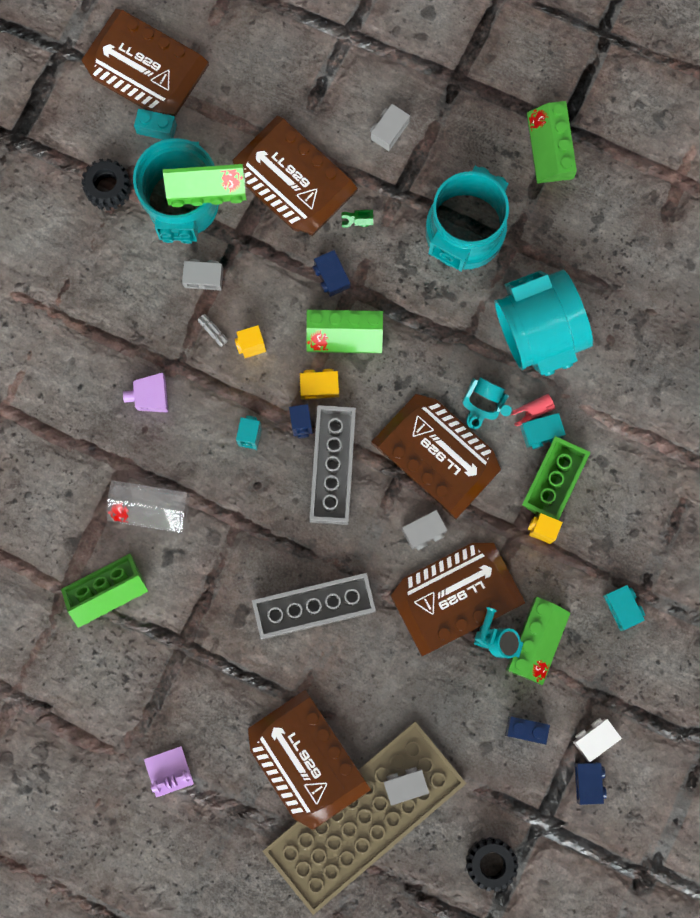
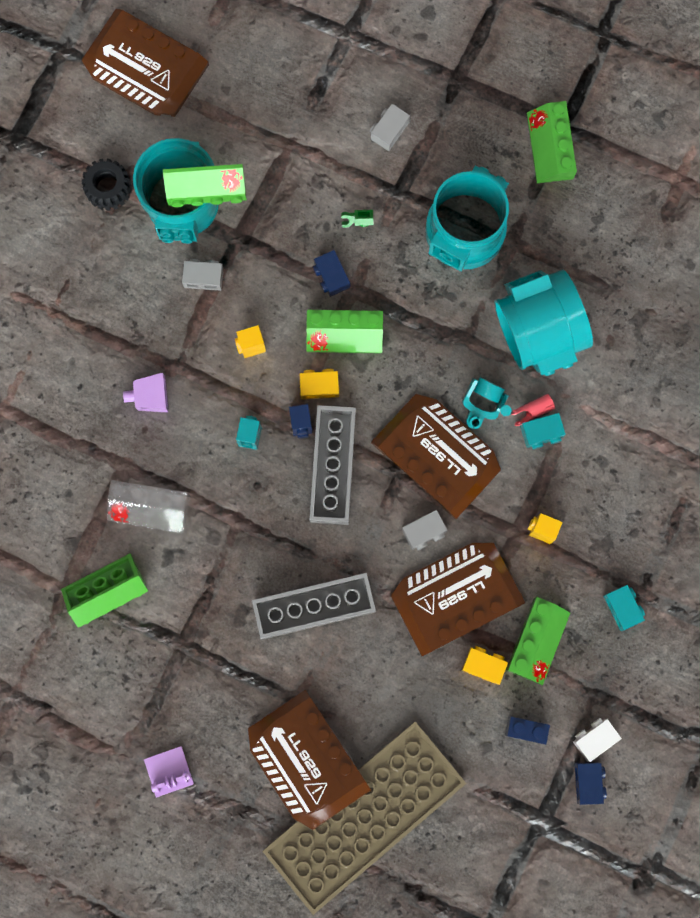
teal brick [134,108,177,140] -> none
light grey axle [198,314,228,347] -> none
reddish brown slope [232,115,358,236] -> none
light grey brick [383,767,429,806] -> none
black tyre [466,837,518,892] -> none
teal piece [474,607,523,659] -> none
bright green slope [522,436,591,520] -> none
none -> yellow brick [462,646,508,685]

